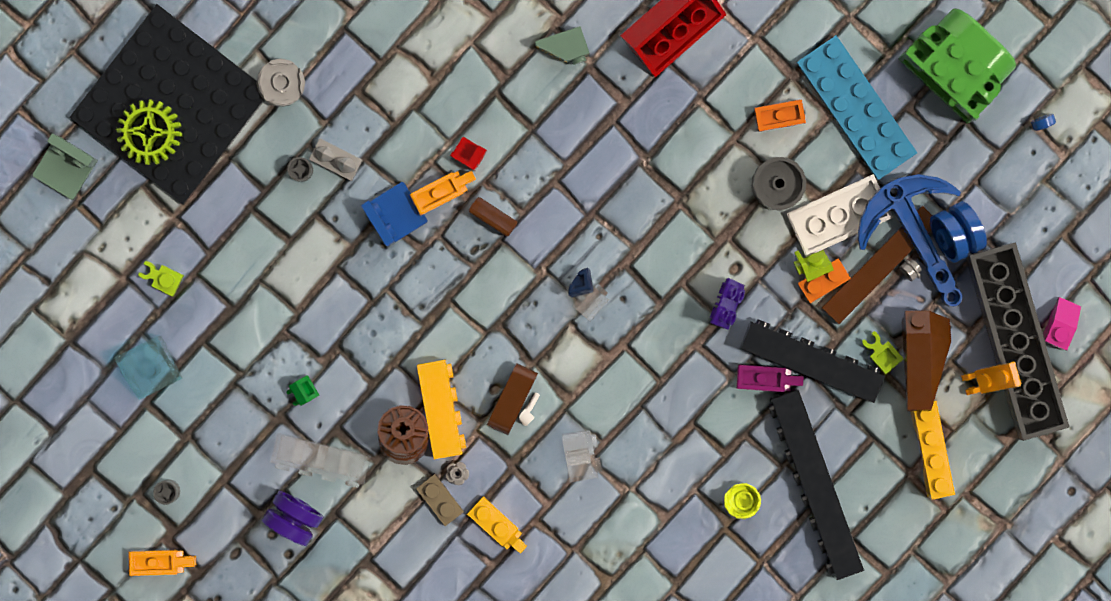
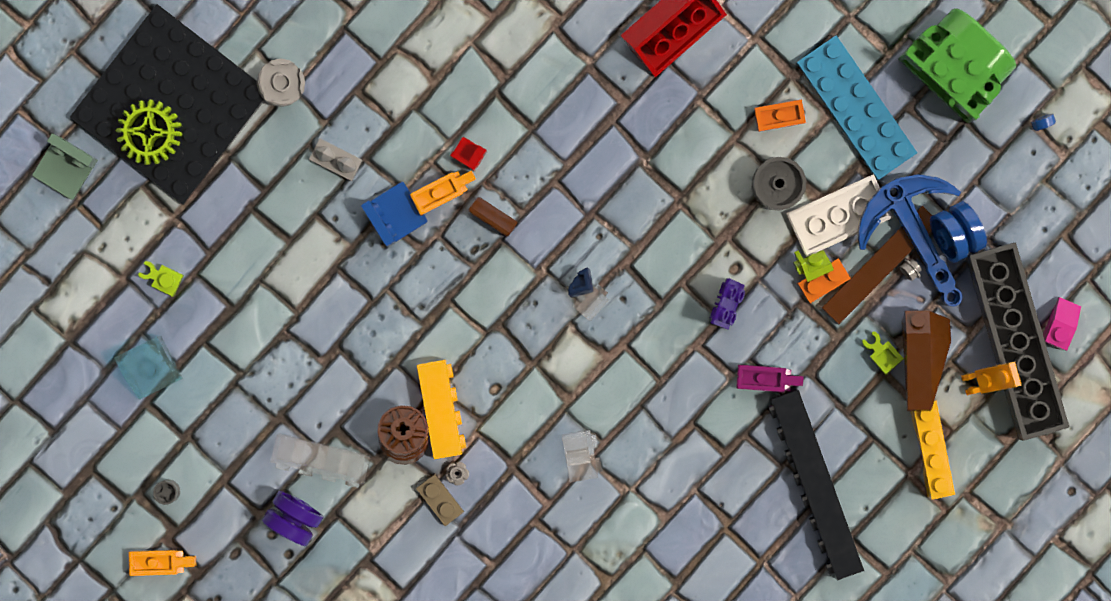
green tile [286,375,320,406] -> none
dark grey wheel [287,157,314,182] -> none
yellow hinge [467,496,527,554] -> none
reddish brown beam [487,363,538,435] -> none
white hand [518,392,540,426] -> none
sand green slope [535,26,590,65] -> none
neon yellow hair [724,483,761,520] -> none
black brick [739,319,885,403] -> none

